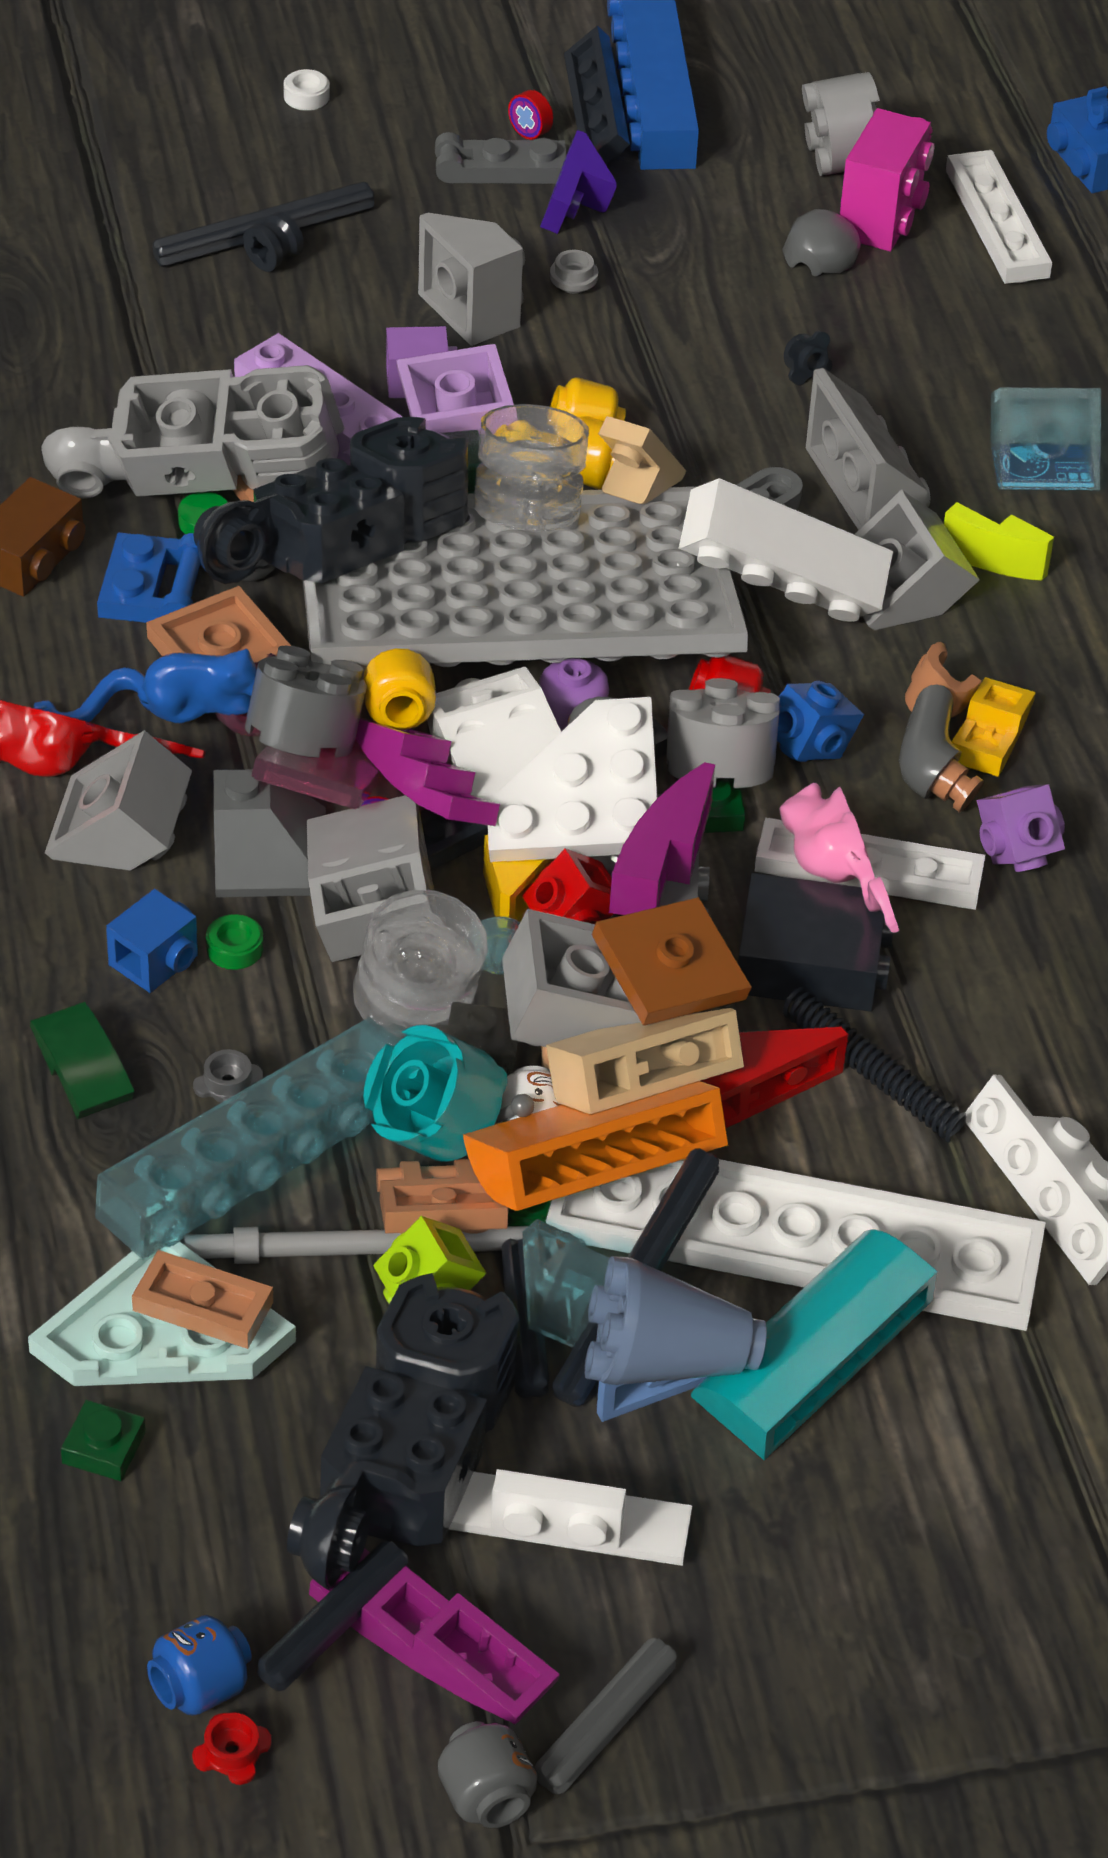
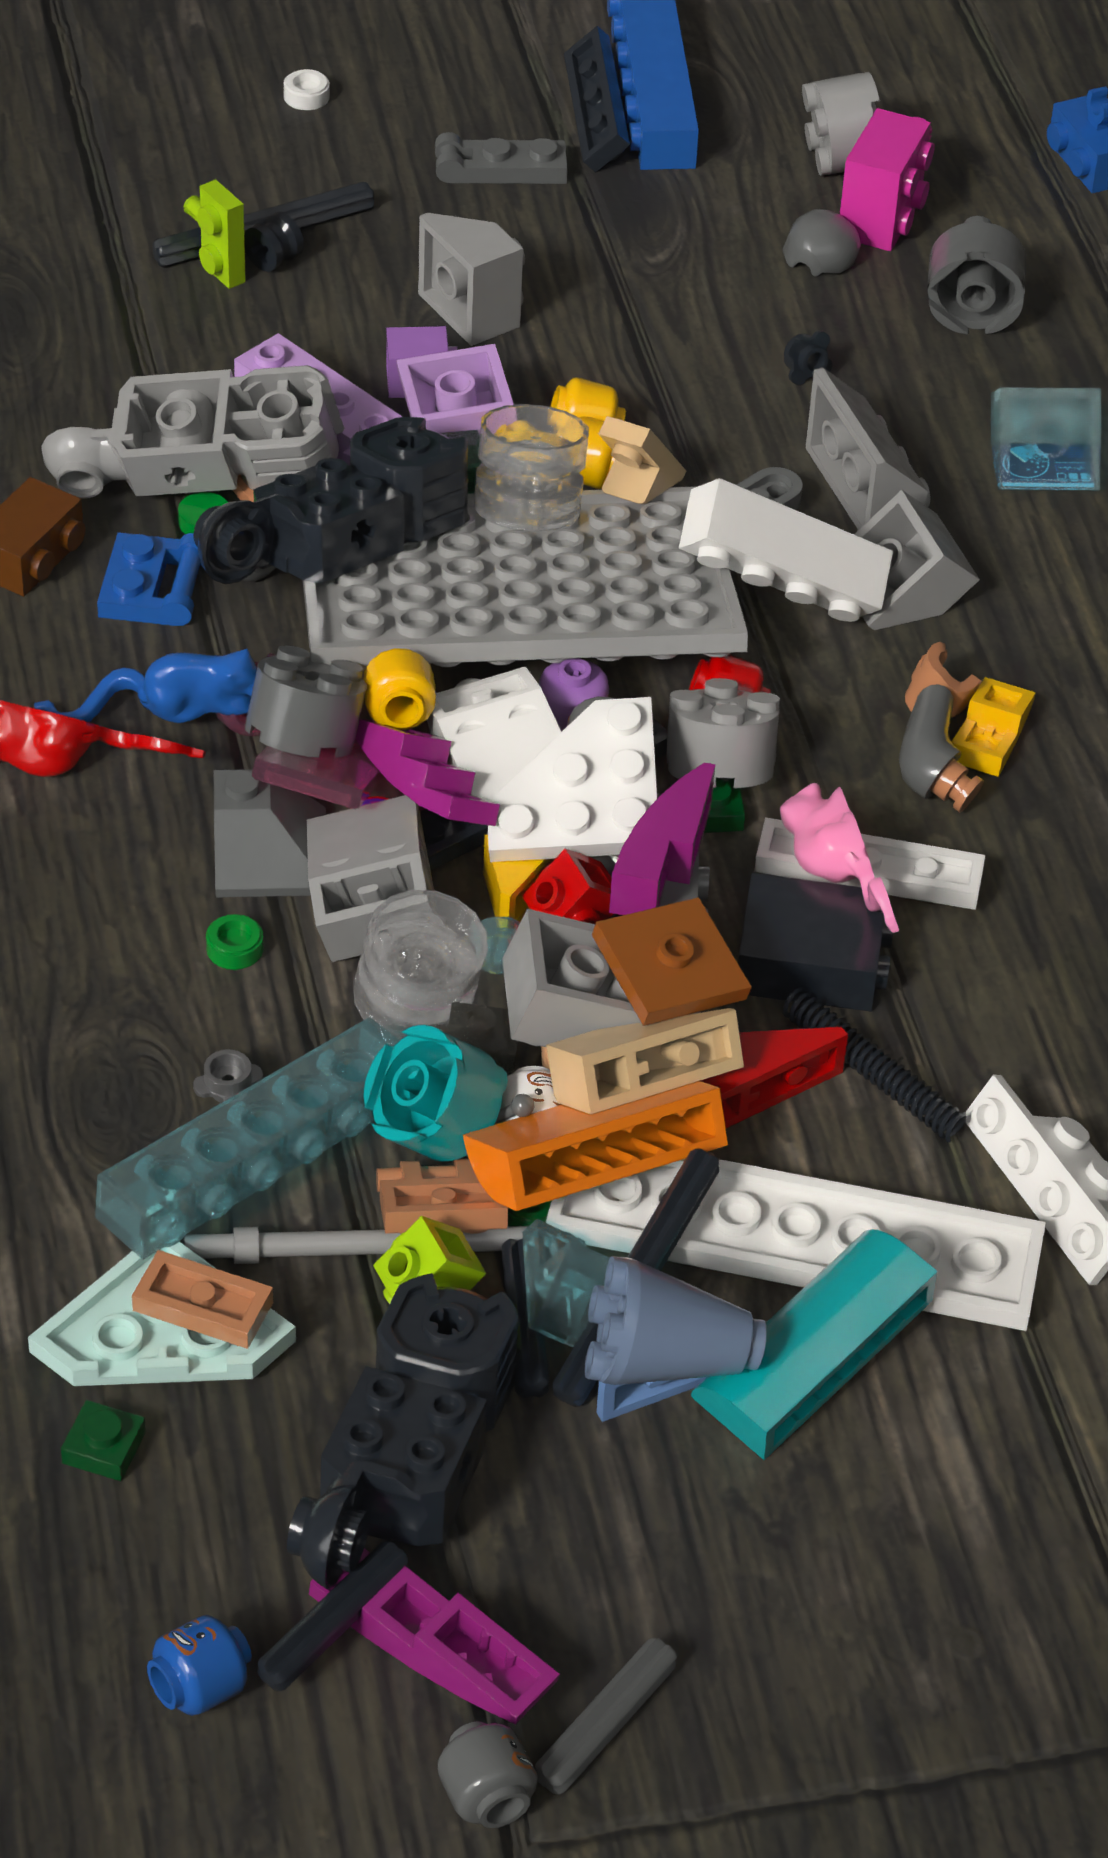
dark green slope [30,1002,135,1120] -> none
light grey slope [45,730,192,871] -> none
blue brick [106,888,198,993] -> none
nougat plate [146,586,291,667] -> none
red plate [192,1713,272,1785] -> none
white bracket [449,1469,692,1566] -> none
tile [508,90,553,140] -> none
dark purple slope [540,130,617,234] -> none
light grey plate [550,250,598,294] -> none
blue brick [777,681,864,762] -> none
neon yellow slope [944,502,1054,581] -> none
white plate [946,150,1052,284] -> none
medium lavender brick [977,784,1065,872] -> none
none -> lime plate [183,179,245,289]
none -> dark grey brick [927,216,1027,334]

